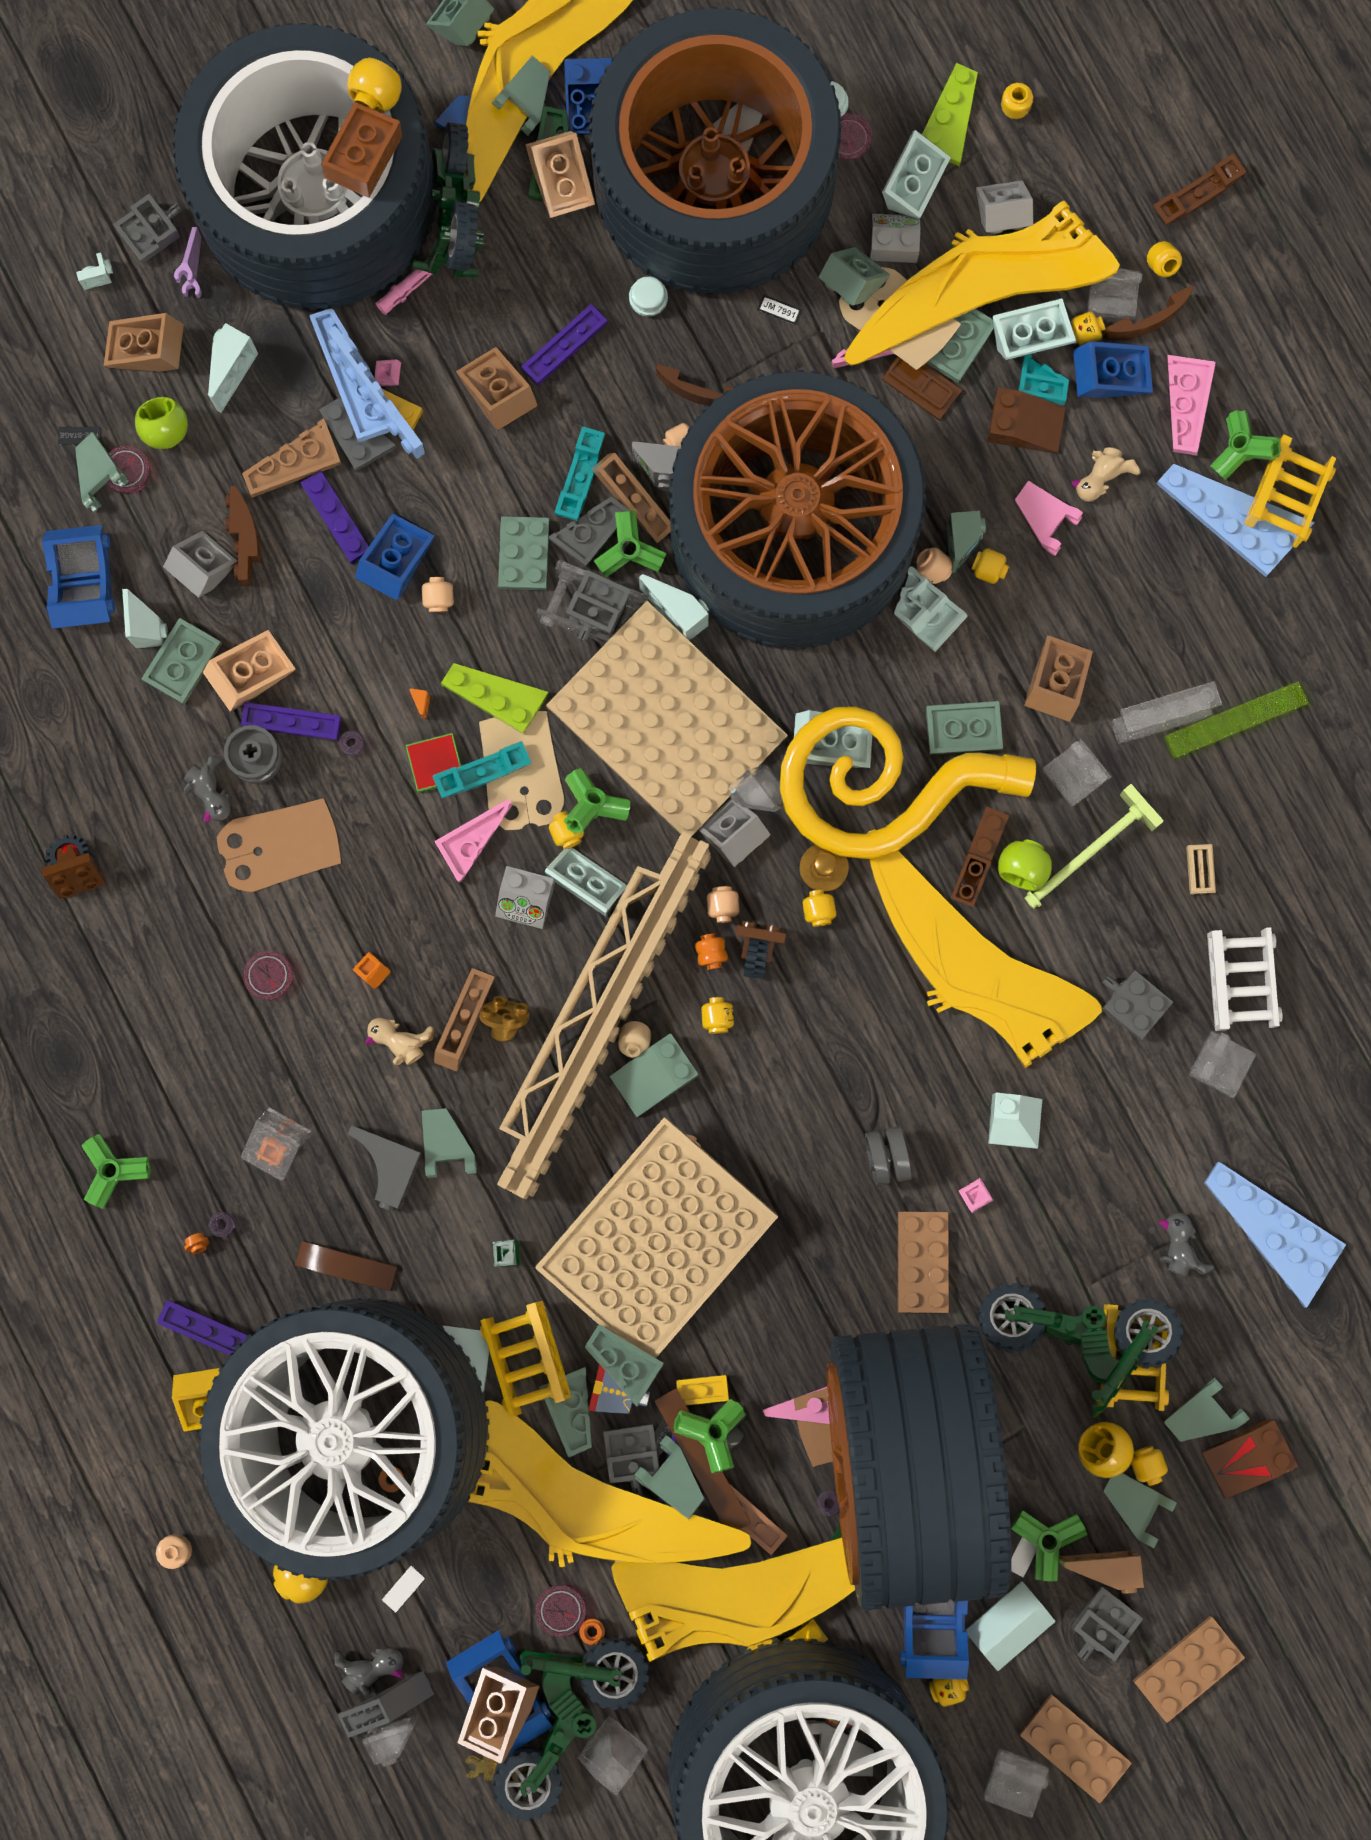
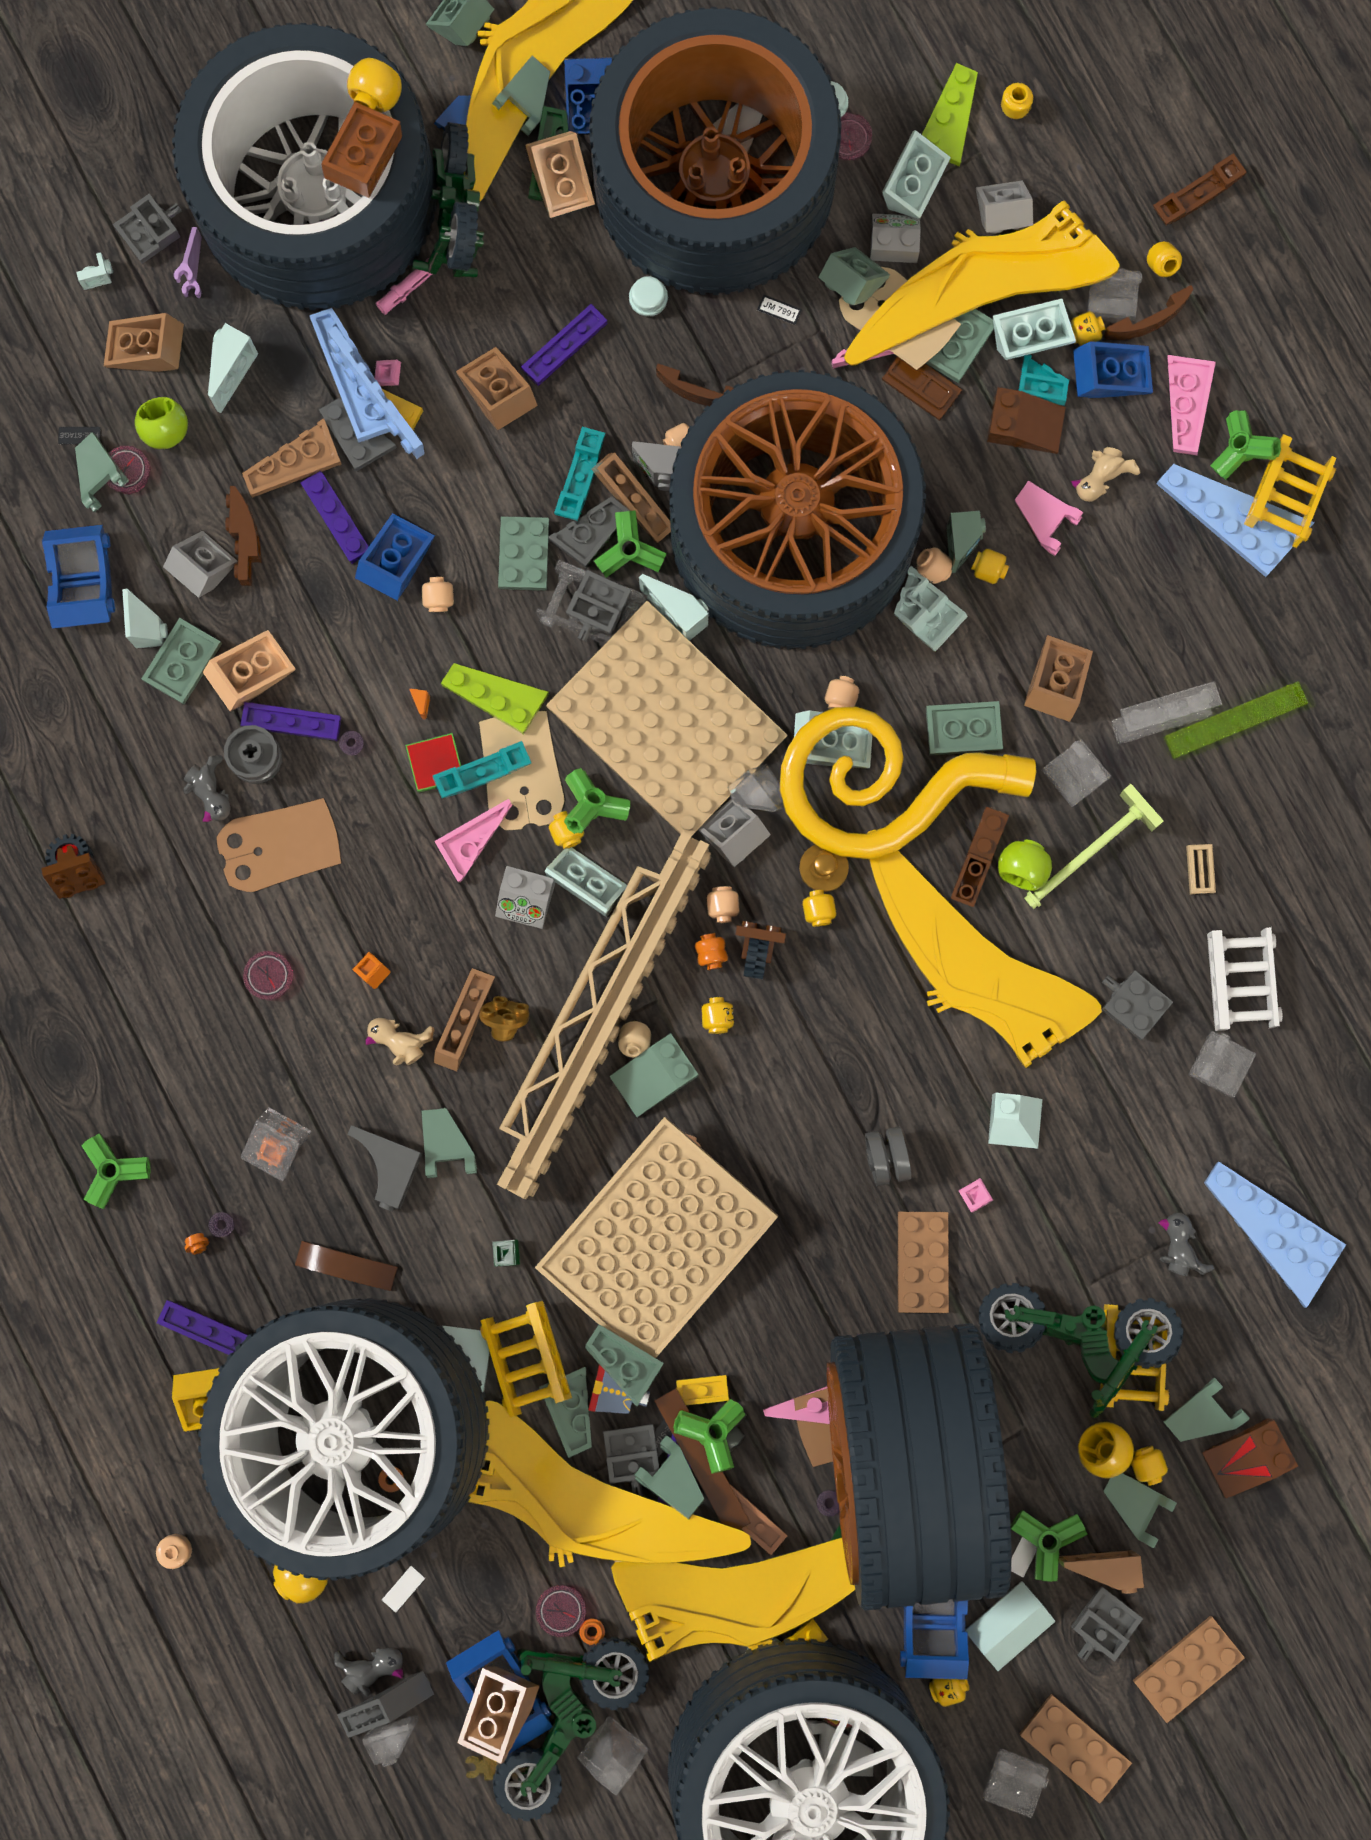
none -> light nougat head [825,676,860,709]

